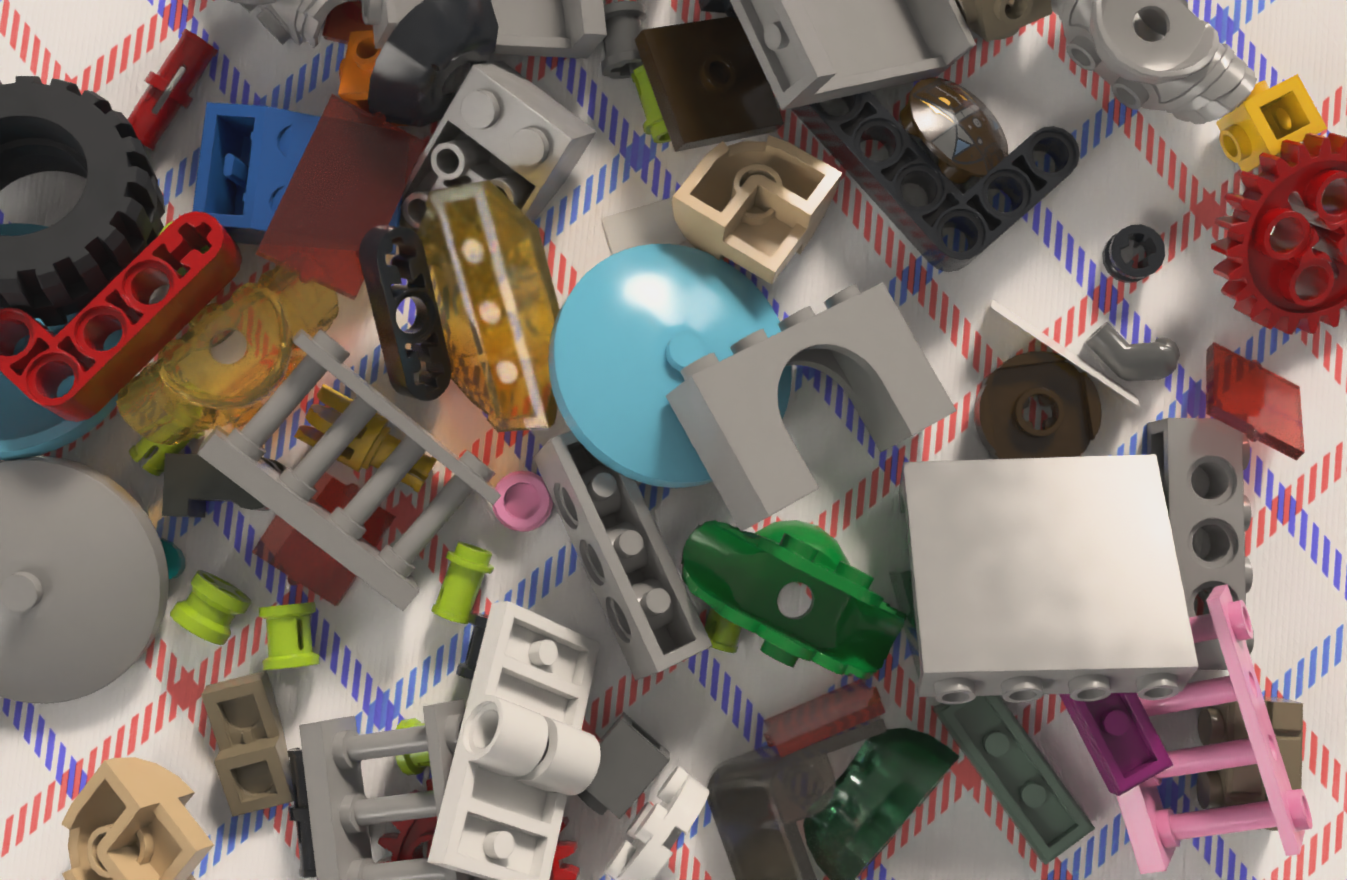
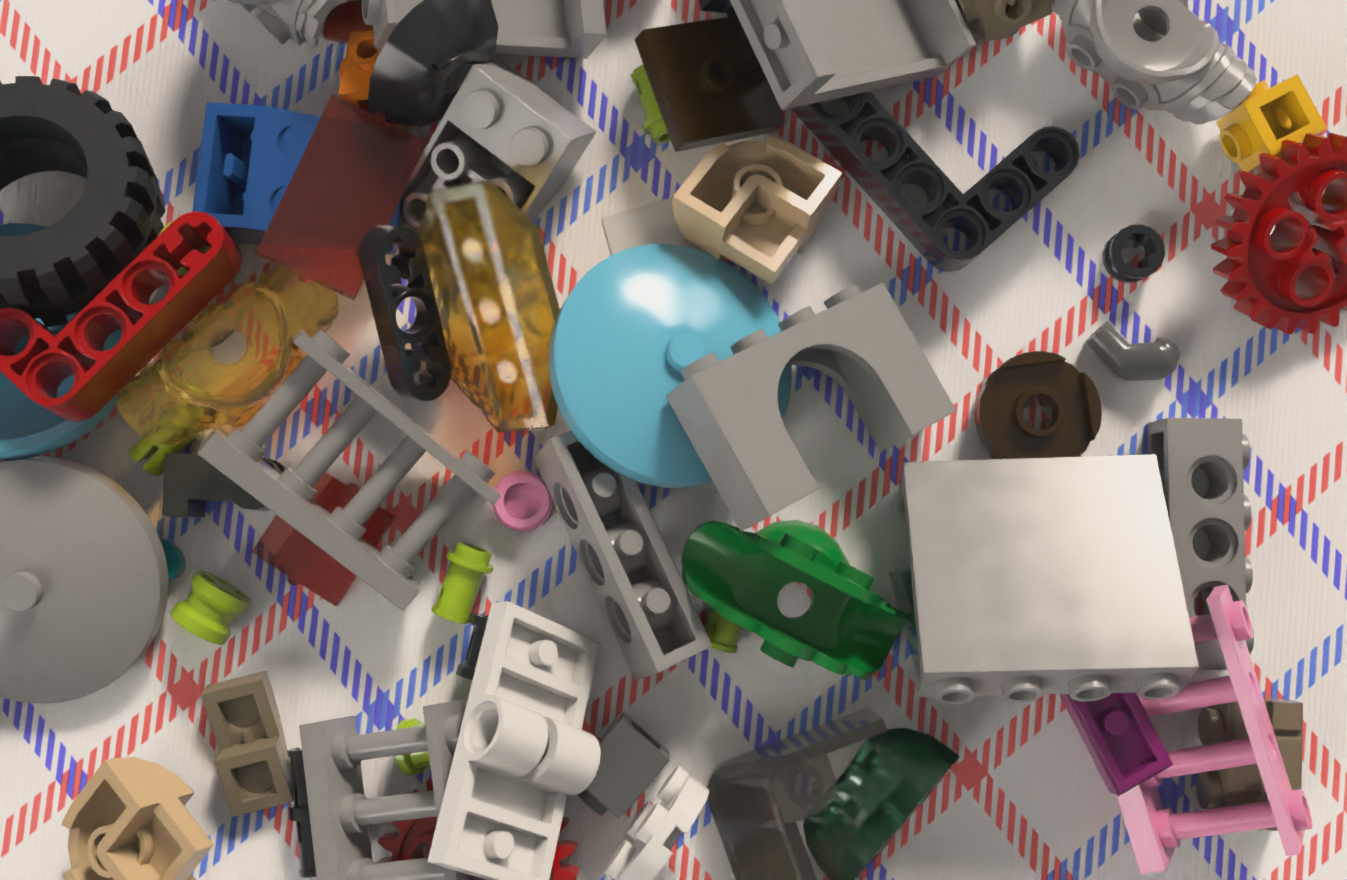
red pin [127,29,219,151] -> none
lime bush [259,602,320,670] -> none
yellow arm [294,384,437,493] -> none
dark grey bush [601,1,646,79] -> none
clear red piece [763,679,886,757] -> none
dark brown dish [899,77,1008,184] -> none
sand green tile [932,695,1095,865] -> none
white sticker [991,300,1140,407] -> none
clear red piece [1206,342,1305,461] -> none

